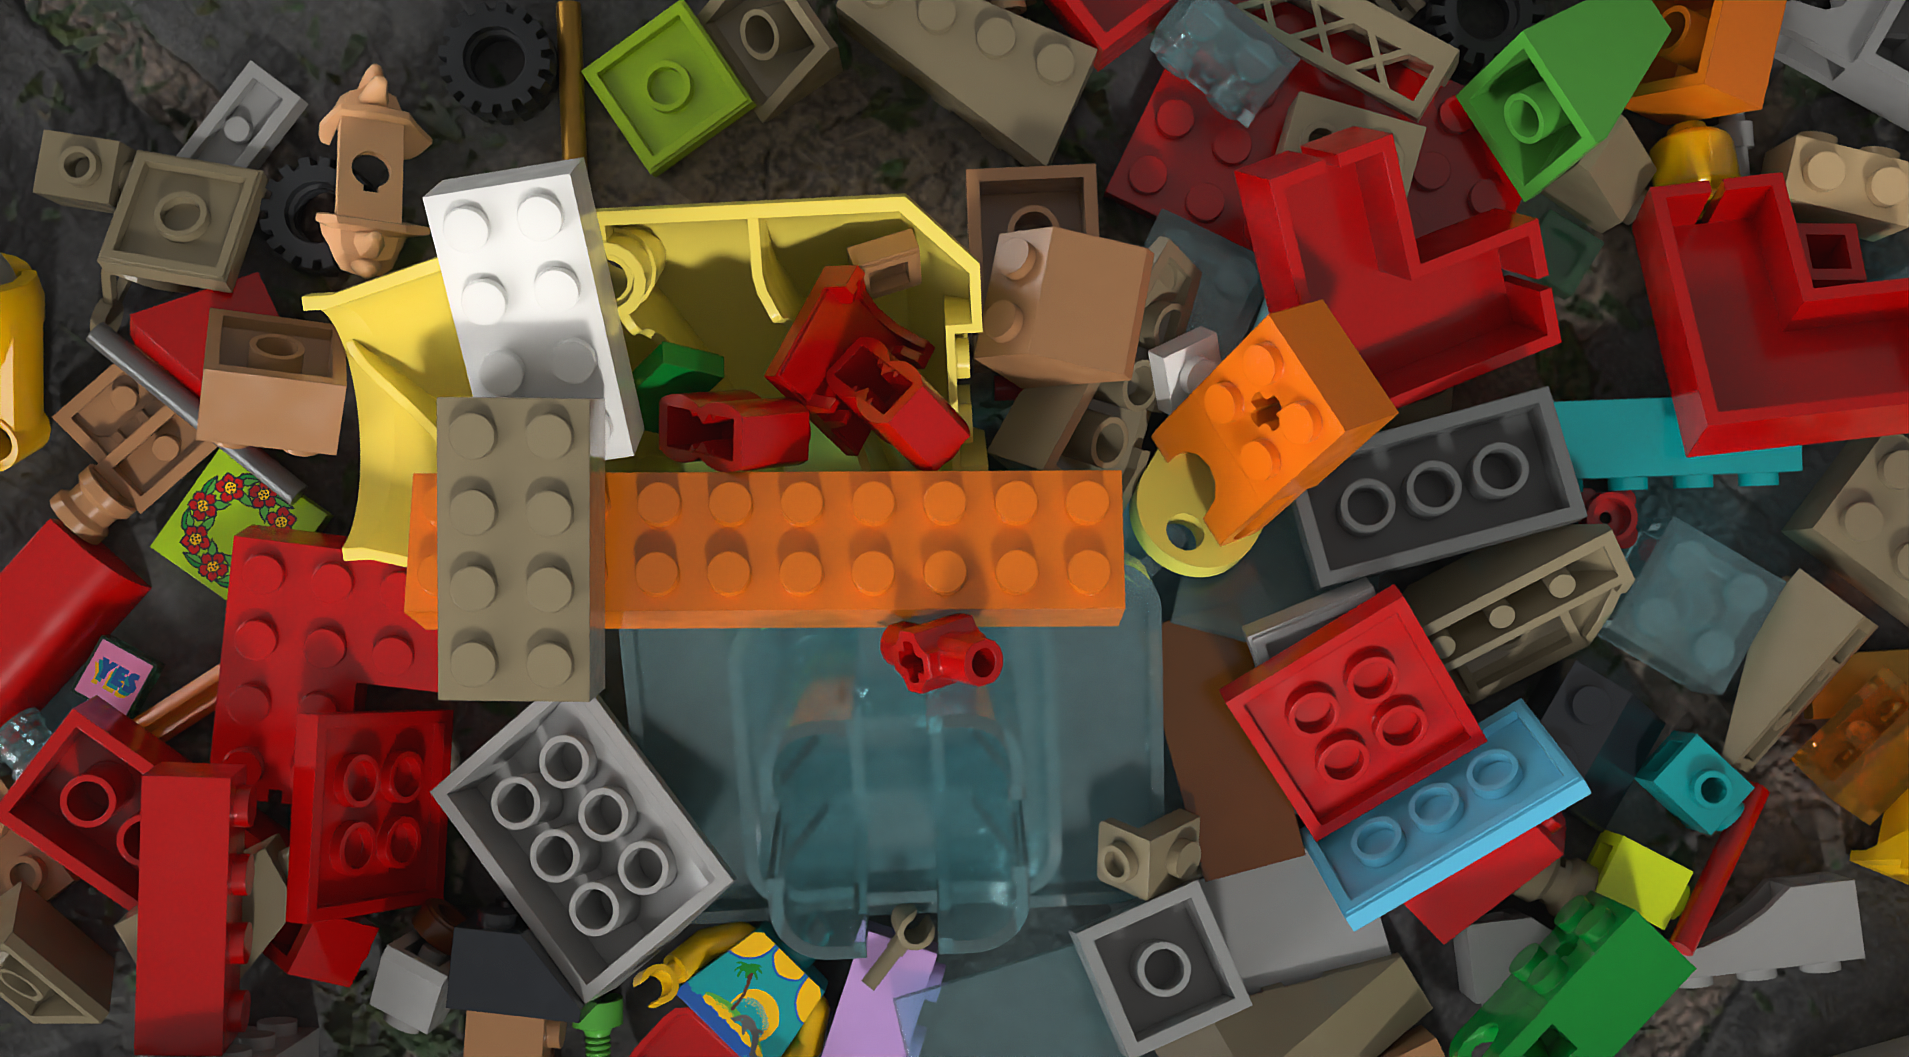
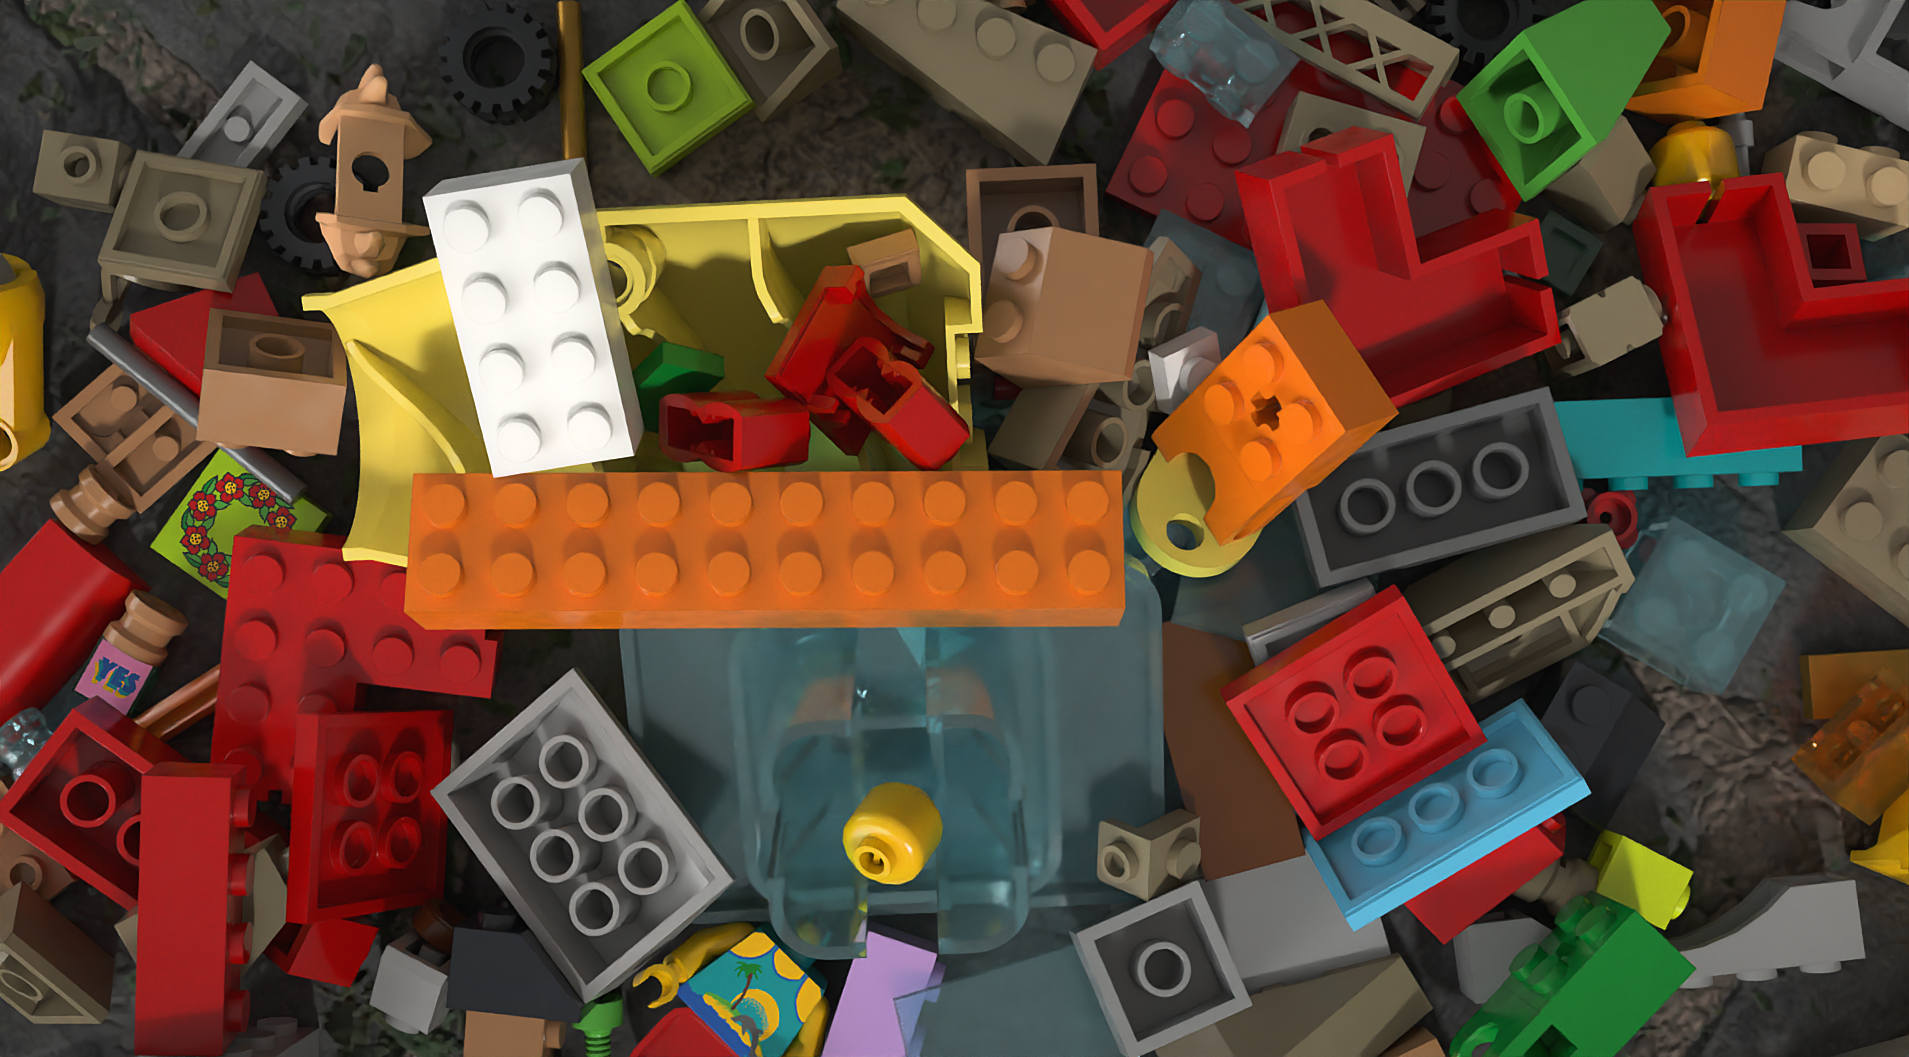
dark tan brick [437,397,605,702] -> none
dark tan hand [861,900,935,991] -> none
red axle [880,613,1003,694] -> none
teal brick [1634,730,1755,835] -> none
red bar [1669,781,1770,957] -> none
dark tan slope [1721,568,1879,773] -> none
none -> medium nougat wheel [103,589,190,667]
none -> yellow head [842,782,943,885]
none -> dark tan brick [1539,276,1664,381]

